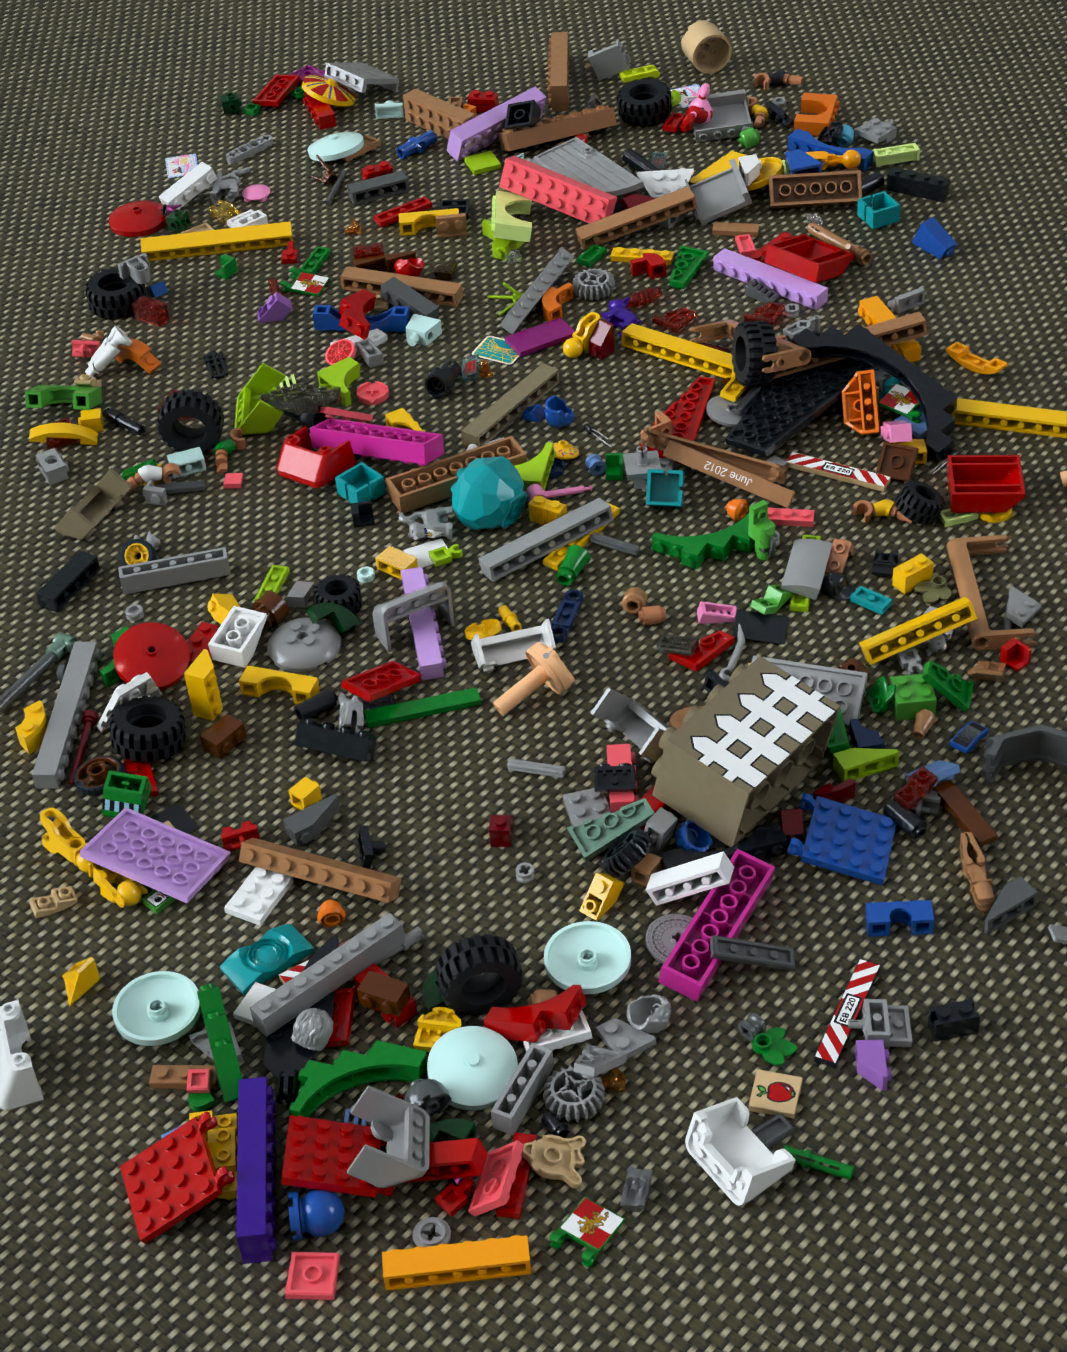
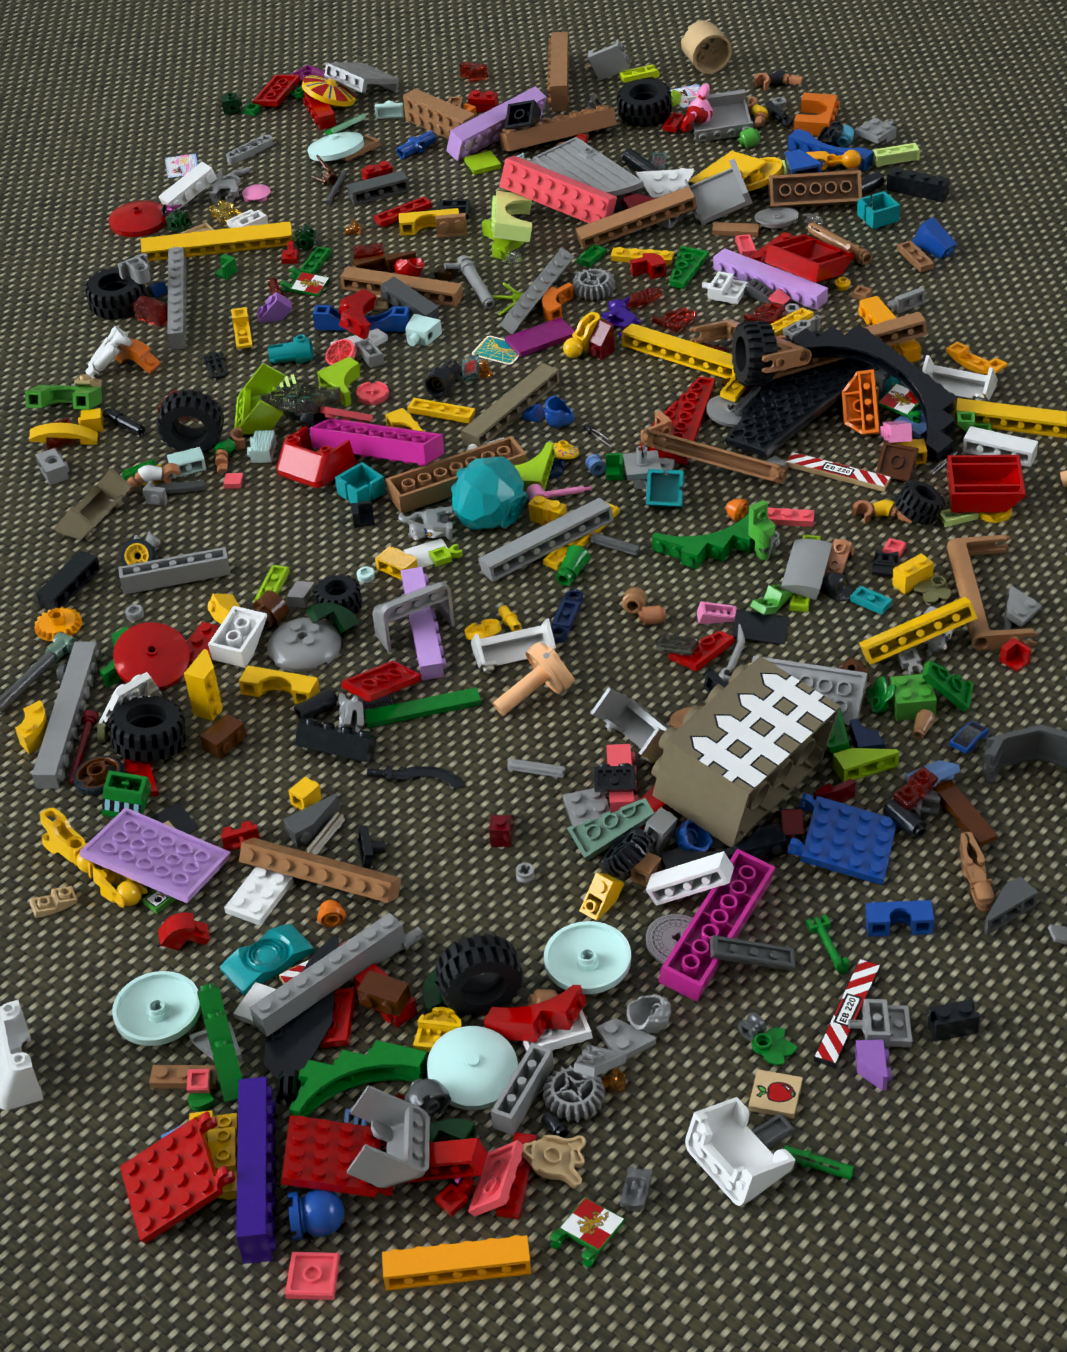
yellow slope [62,957,100,1007] -> none
coral hips [71,340,101,358] -> none
medium nougat arm [81,330,105,341] -> none
light grey hair [291,1008,333,1051] -> none
light grey gear [412,1217,451,1247] -> none
medium nougat tile [663,439,796,508] -> none
white slope [738,154,762,186] -> none
medium nougat slope [967,661,1006,683] -> none
none -> light orange gear [34,606,82,641]
none -> olive tile [97,724,109,743]
none -> red brick [158,912,210,951]
none -> light grey brick [167,247,187,350]
none -> yellow slope [231,307,253,349]
none -> light aqua brick [247,430,276,463]
none -> teal piece [268,334,314,364]
none -> dark green brick [294,223,317,251]
none -> dark tan axle [305,812,345,855]
none -> green tile [325,113,366,136]
none -> black sword [367,765,465,789]
none -> yellow plate [407,398,476,423]
none -> light grey cylinder [444,255,495,309]
none -> clear red slope [460,62,488,83]
none -> white plate [702,271,748,304]
none -> light grey piece [754,207,799,228]
none -> coral tile [768,288,791,309]
none -> yellow plate [770,308,814,337]
none -> green hinge [805,914,849,975]
none -> yellow plate [835,277,851,291]
none -> medium nougat tile [851,285,873,300]
none -> coral tile [883,538,907,558]
none -> medium nougat plate [897,240,934,272]
none -> white windscreen [922,355,998,402]
none -> bright green slope [957,411,992,433]
none -> white brick [963,426,1038,467]

